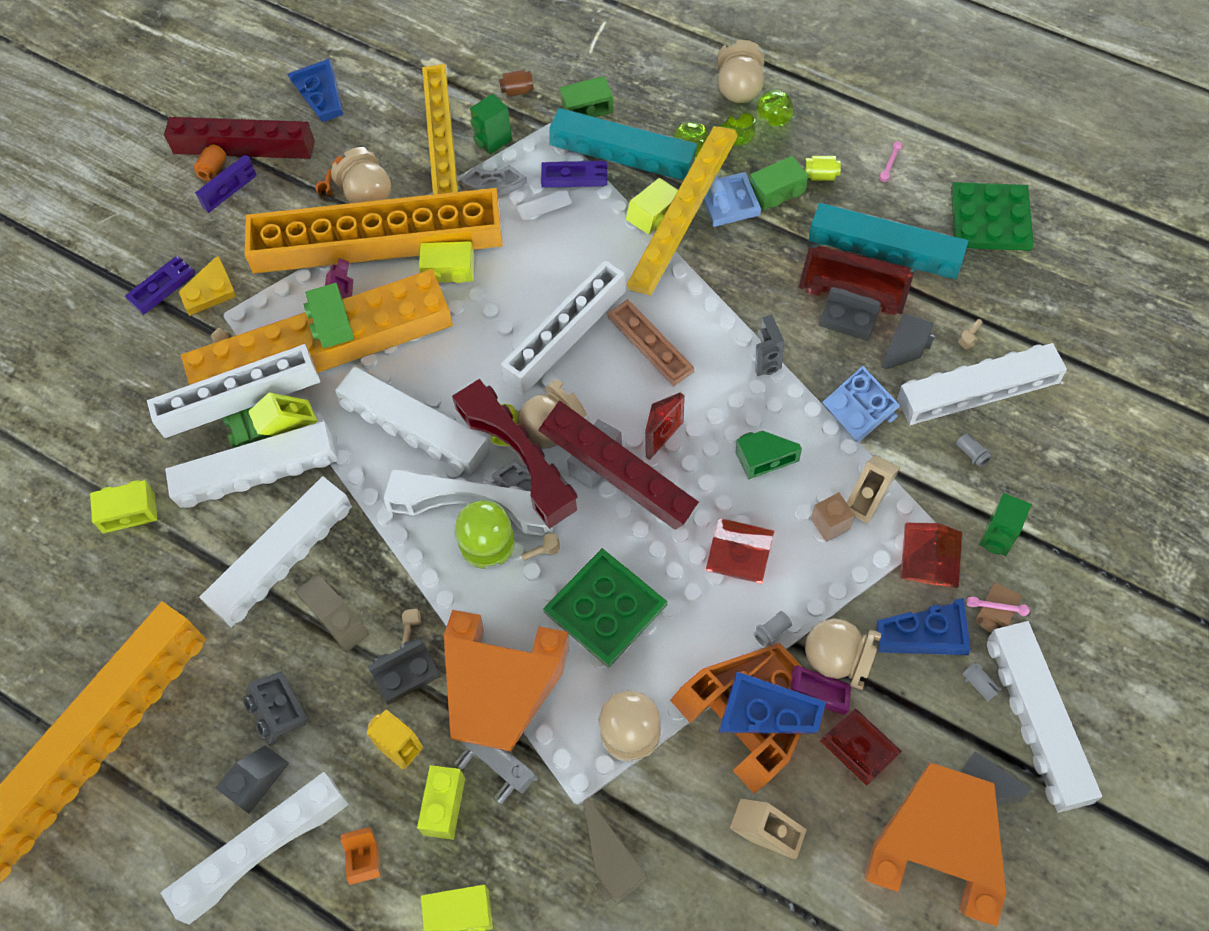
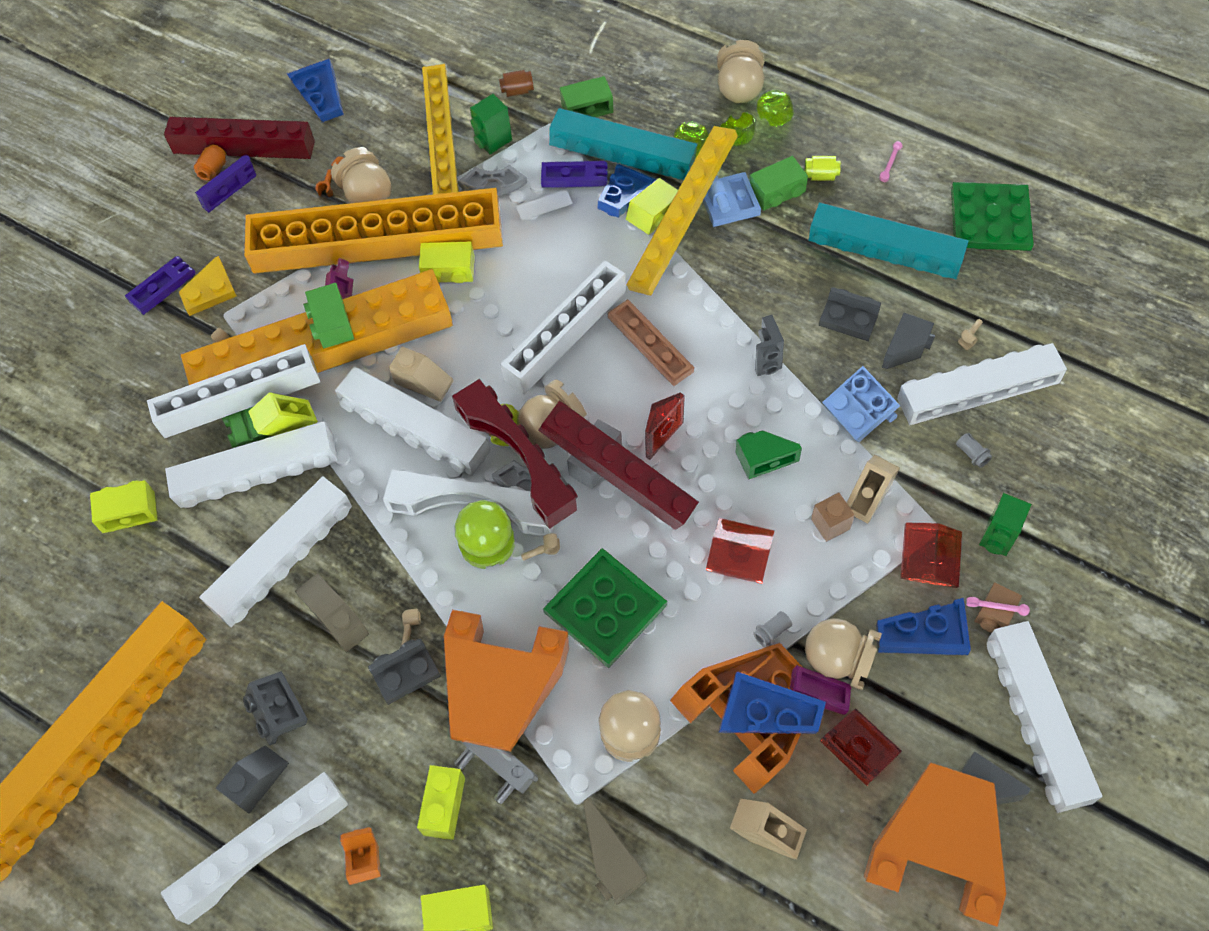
yellow brick [367,710,423,769] -> none
clear red windscreen [798,245,915,315] -> none
light grey pin [962,662,1002,702] -> none
none -> tan slope [389,346,453,402]
none -> blue wing [597,163,657,218]

